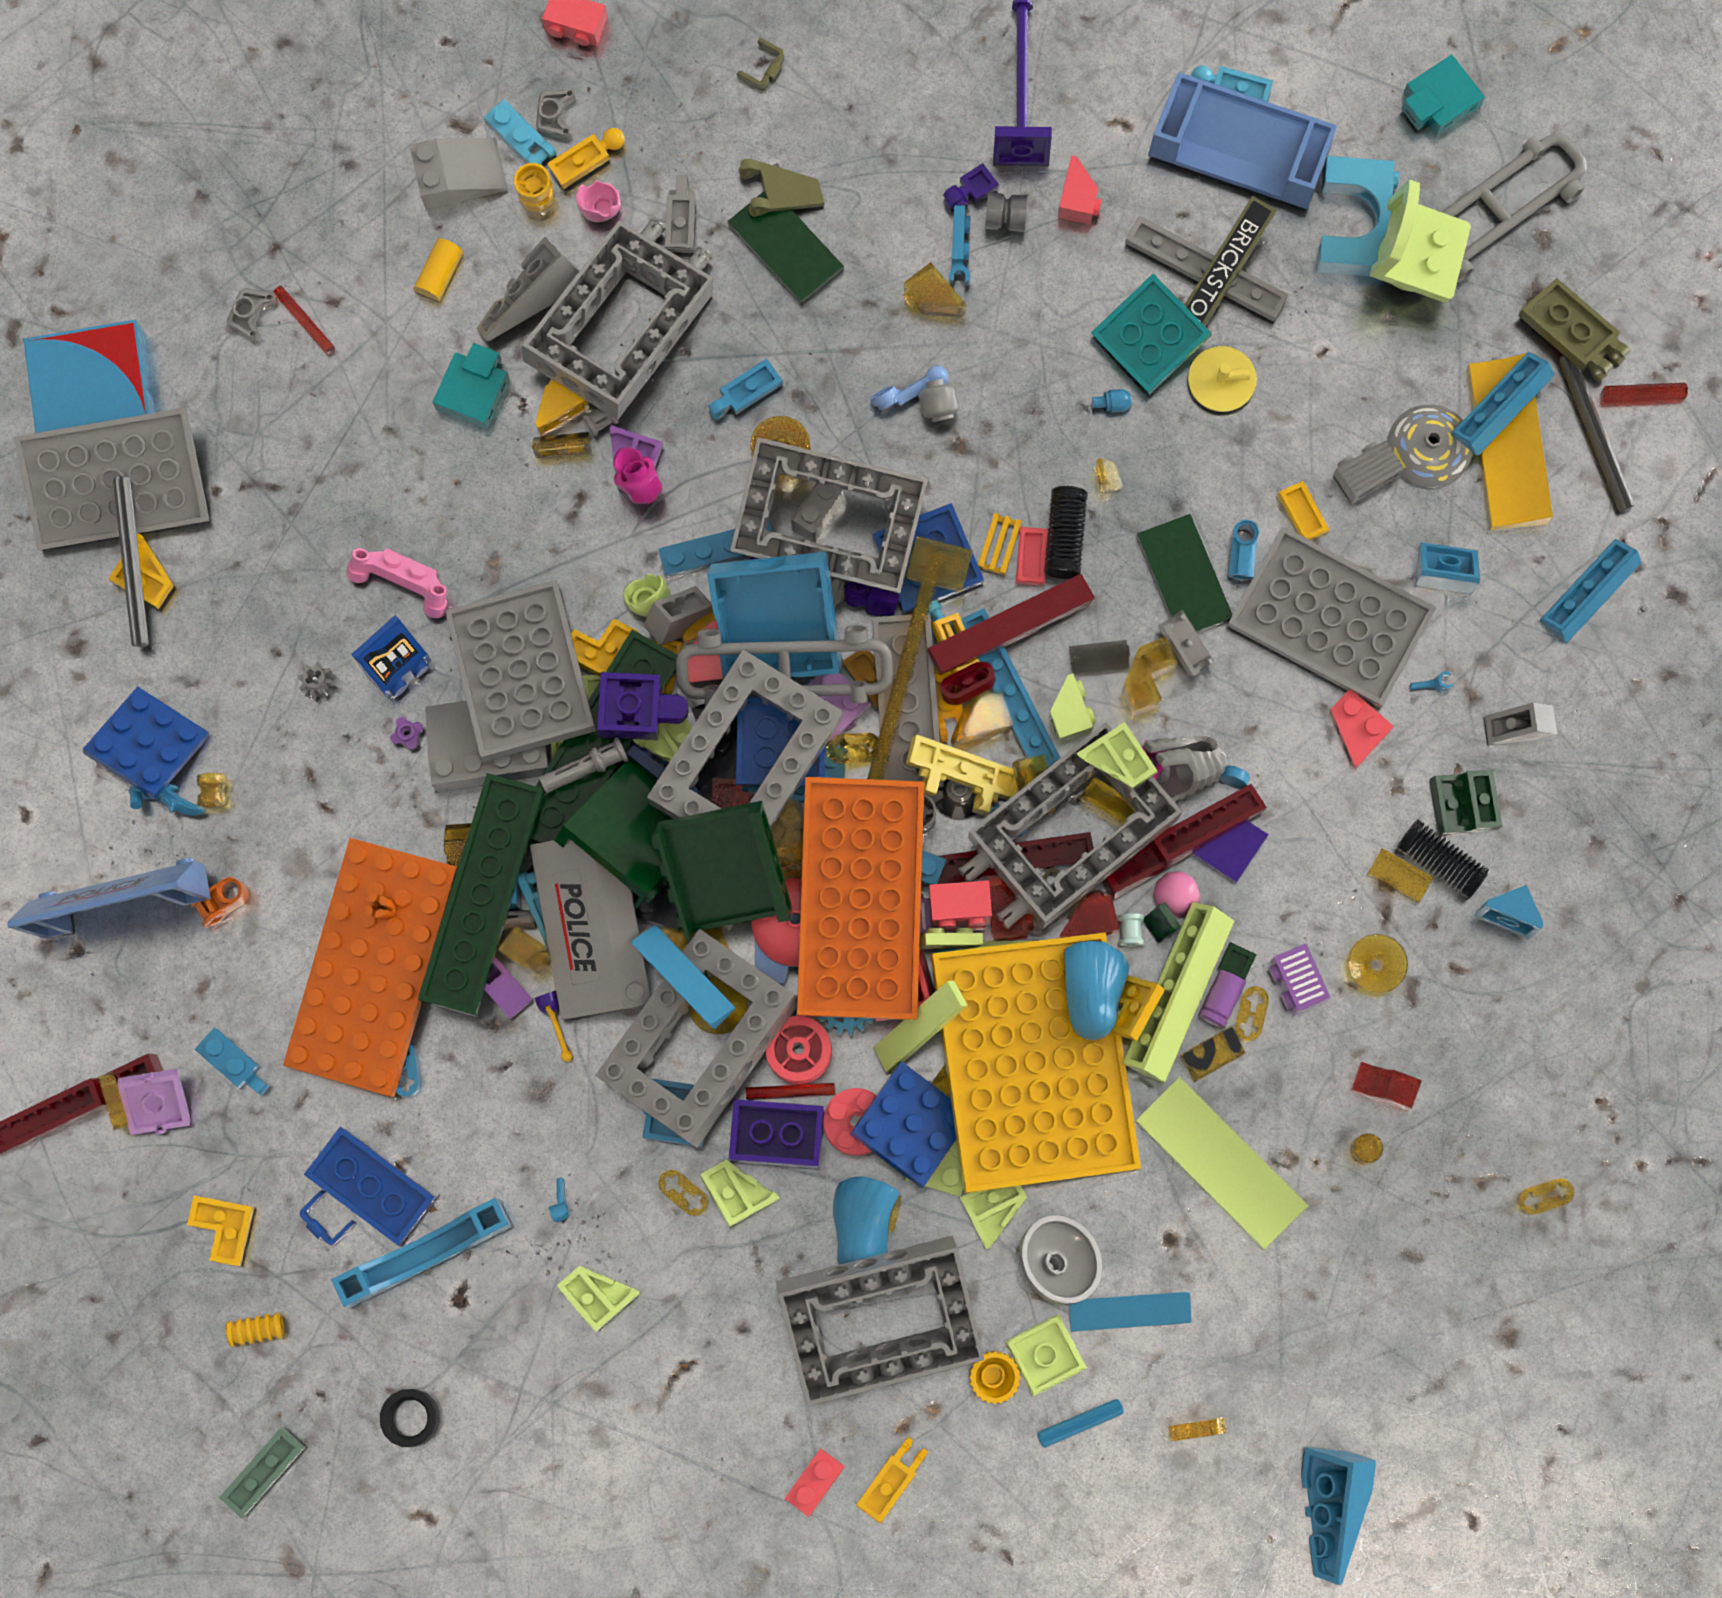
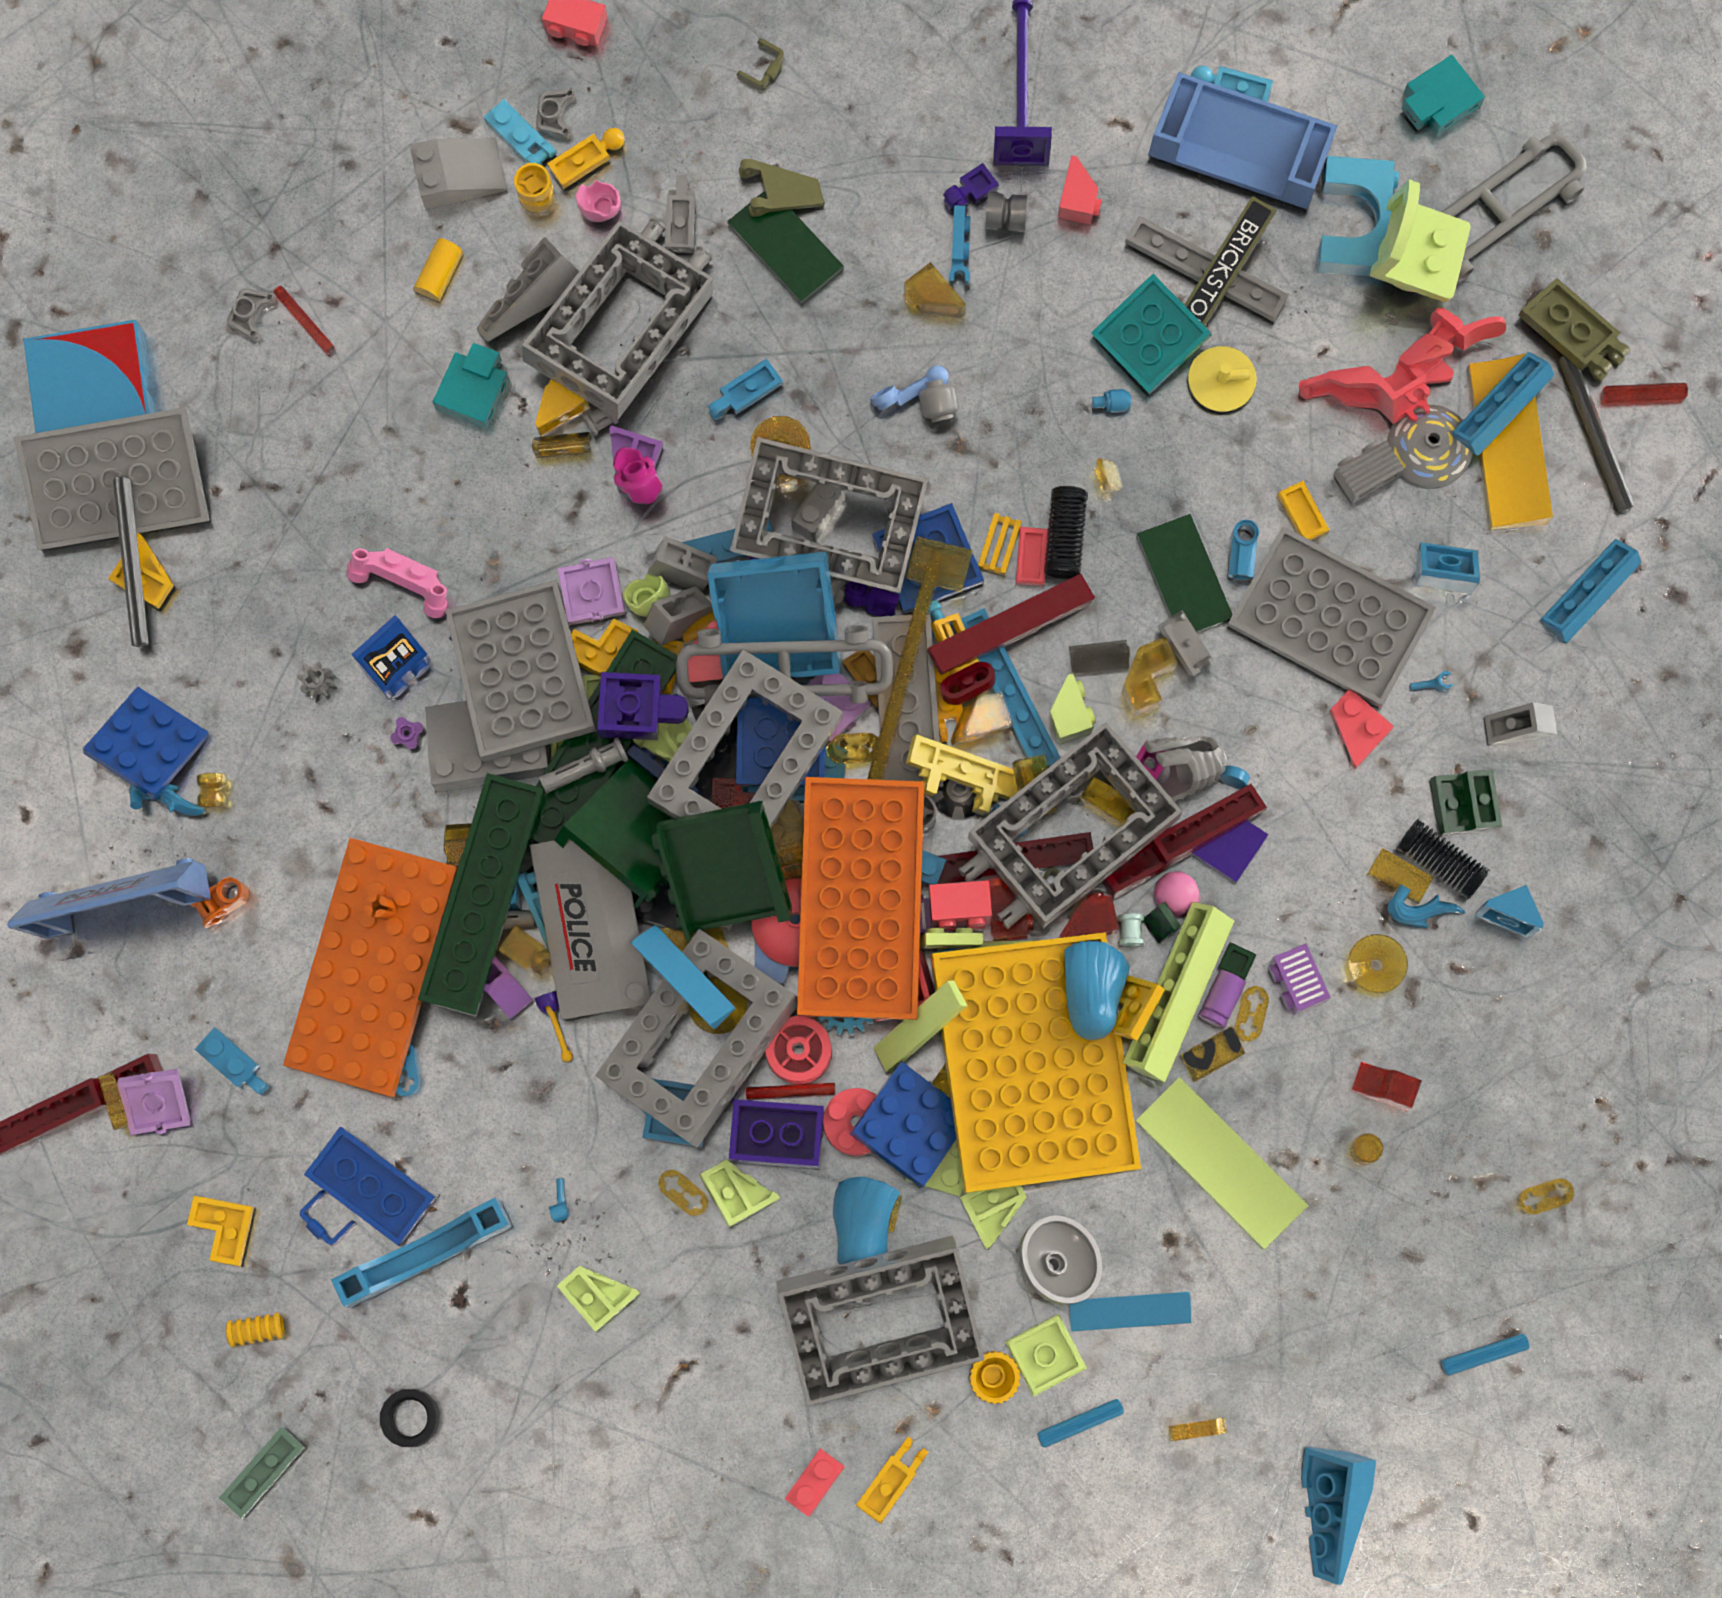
yellowish green wing [1077,722,1158,789] -> none
none -> lavender plate [557,557,625,625]
none -> light grey hinge [647,536,717,592]
none -> coral piece [1298,308,1506,424]
none -> dark azure piece [1387,884,1465,928]
none -> dark azure axle [1441,1334,1530,1375]

